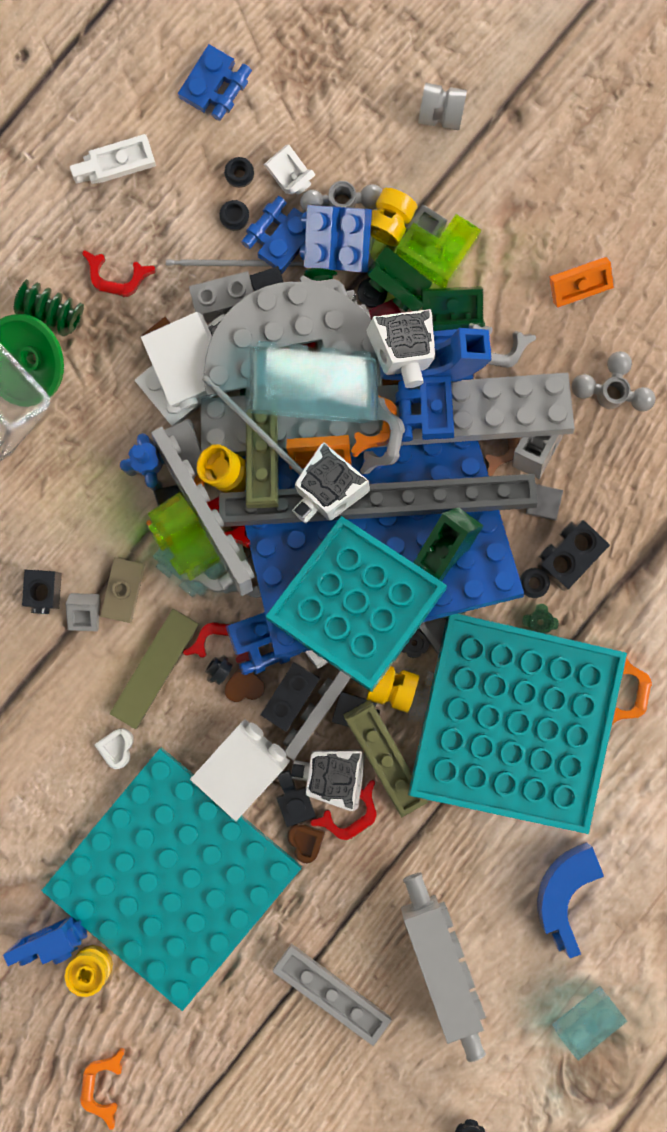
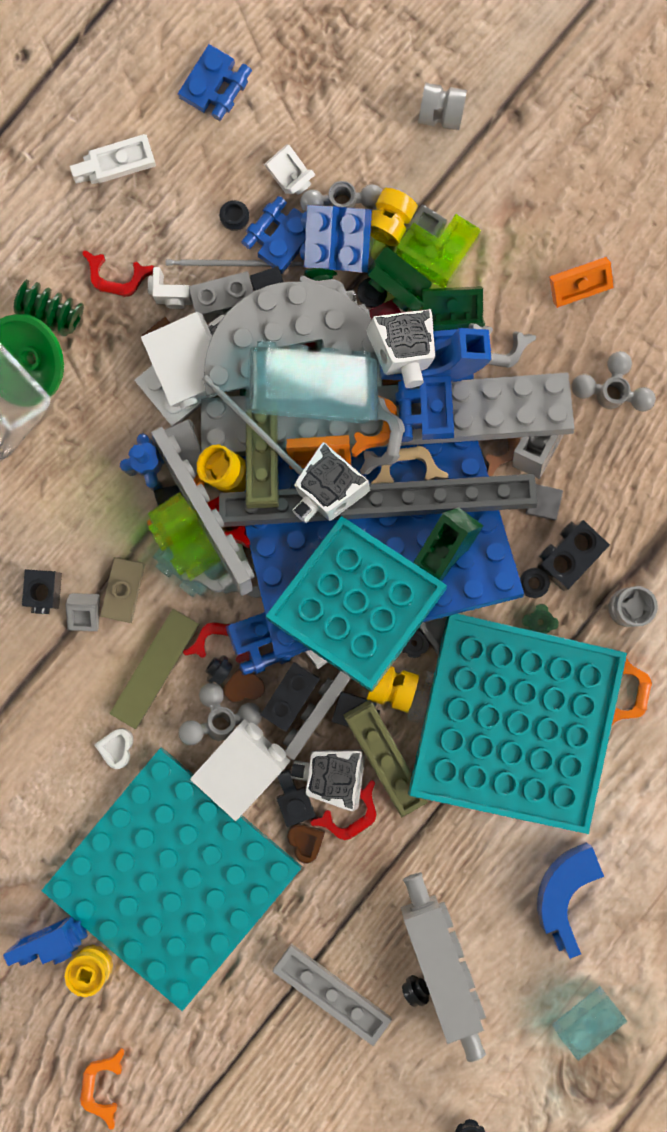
black plate [224,157,254,188] -> none
none -> white bracket [148,267,193,309]
none -> light grey piece [179,683,262,745]
none -> tan helmet [371,446,449,484]
none -> black plate [402,975,430,1007]
none -> light grey wheel [608,586,658,627]

